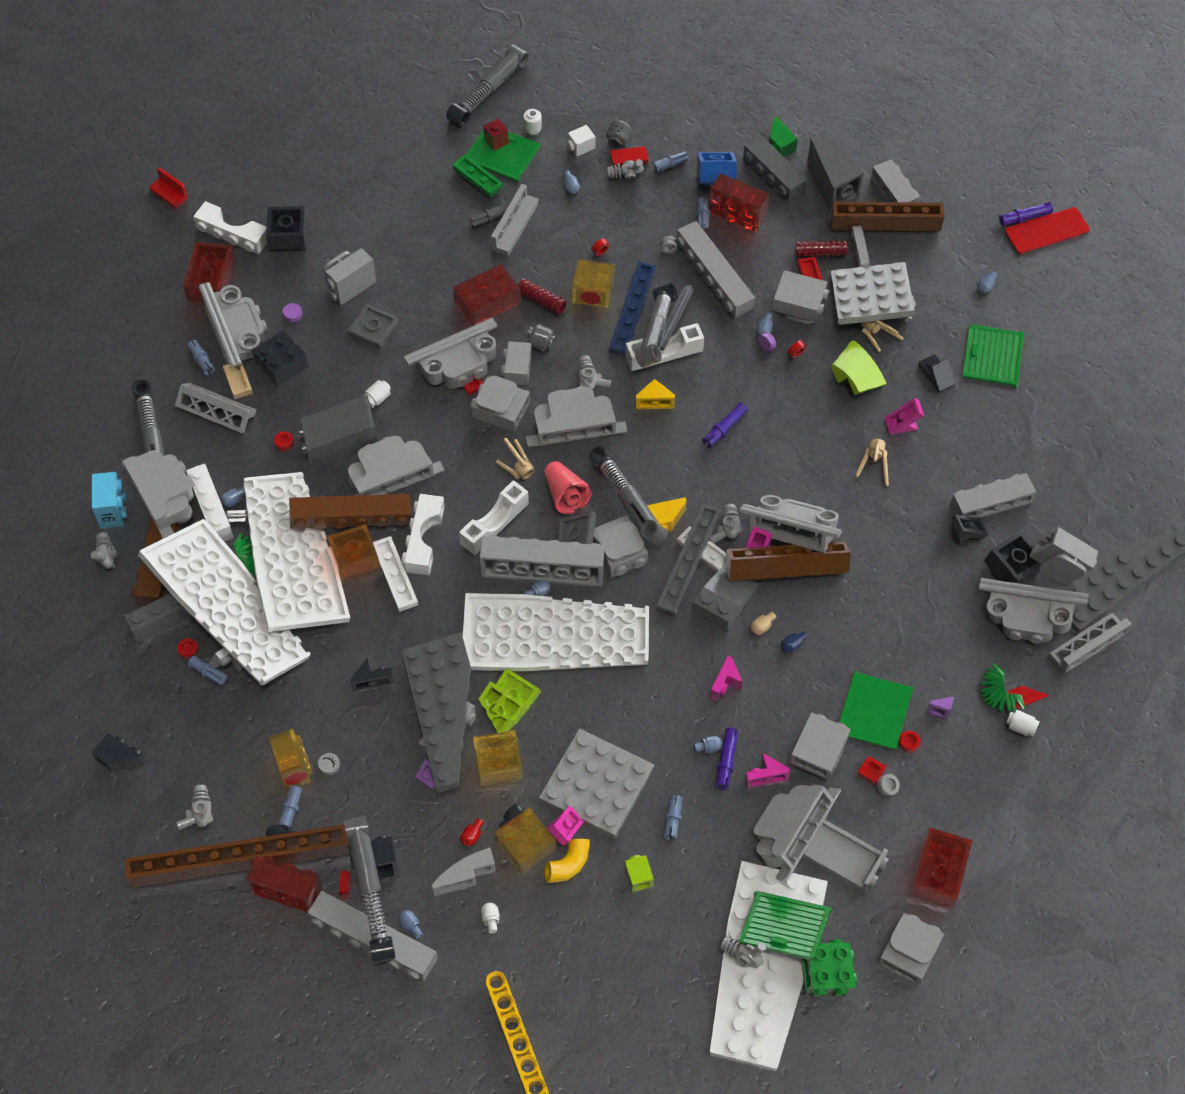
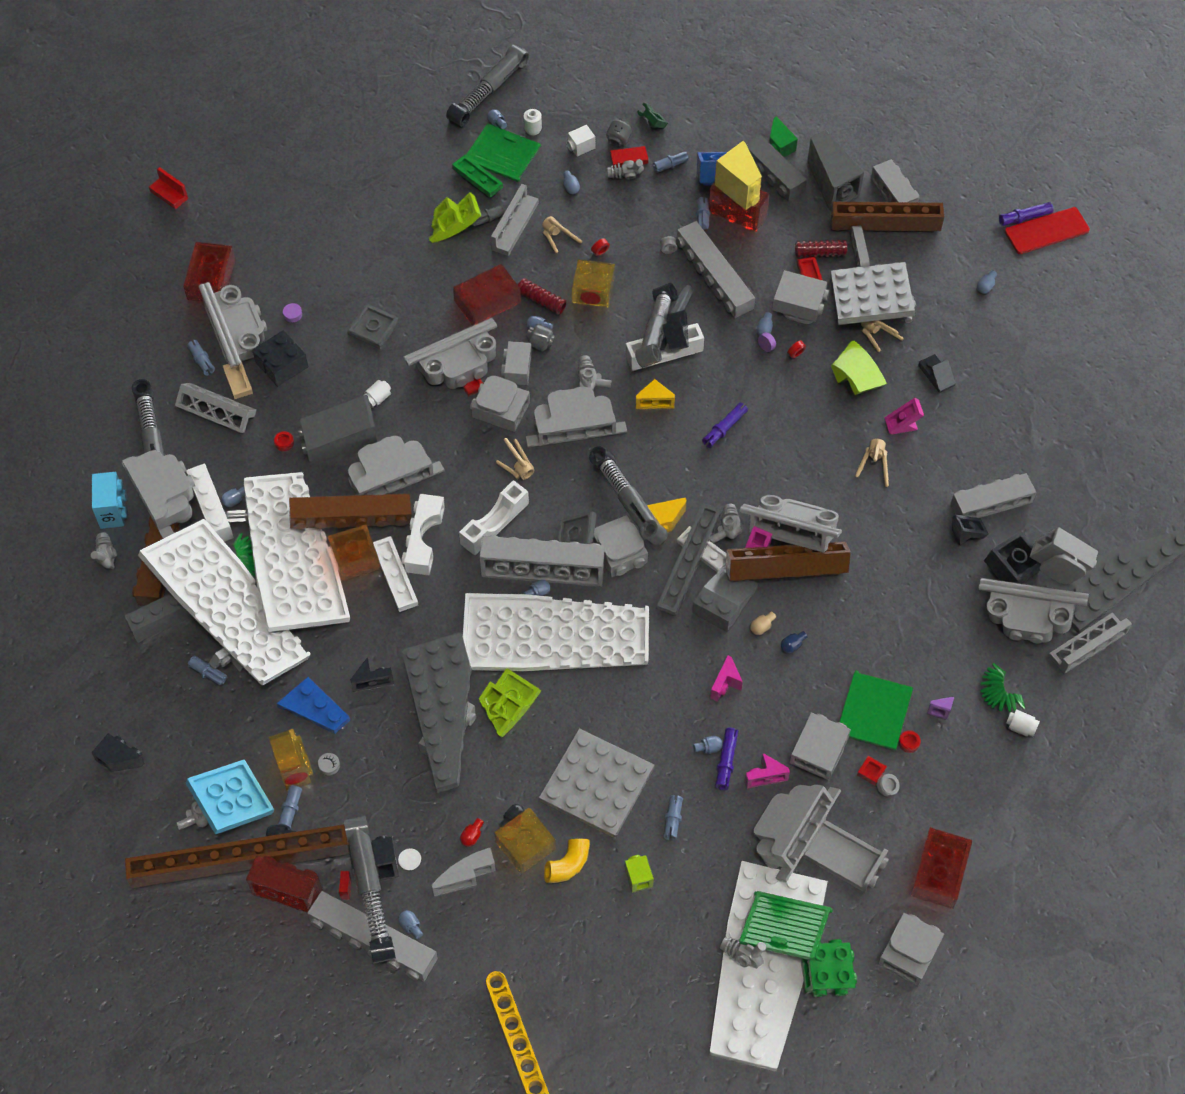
red tile [177,638,199,660] -> none
white arch [193,201,267,254] -> none
black brick [266,206,307,250] -> none
light grey brick [324,248,376,305] -> none
medium lavender slope [415,759,435,789] -> none
clear yellow brick [473,730,523,786] -> none
white cylinder [481,903,500,934] -> none
dark red brick [483,118,509,151] -> none
coral cone [544,462,592,514] -> none
dark pink slope [546,805,584,846] -> none
dark blue tile [609,262,656,356] -> none
green piece [962,324,1024,388] -> none
red sticker [1007,686,1048,709] -> none
none -> medium azure plate [186,760,274,835]
none -> blue wing [276,677,351,734]
none -> white sticker [398,849,421,870]
none -> lime slope [429,192,481,243]
none -> sand blue cylinder [487,109,507,129]
none -> sand blue cylinder [527,316,553,329]
none -> tan plant [542,216,582,253]
none -> dark green plate [637,103,668,129]
none -> black slope [662,310,689,351]
none -> light yellow slope [715,141,762,210]

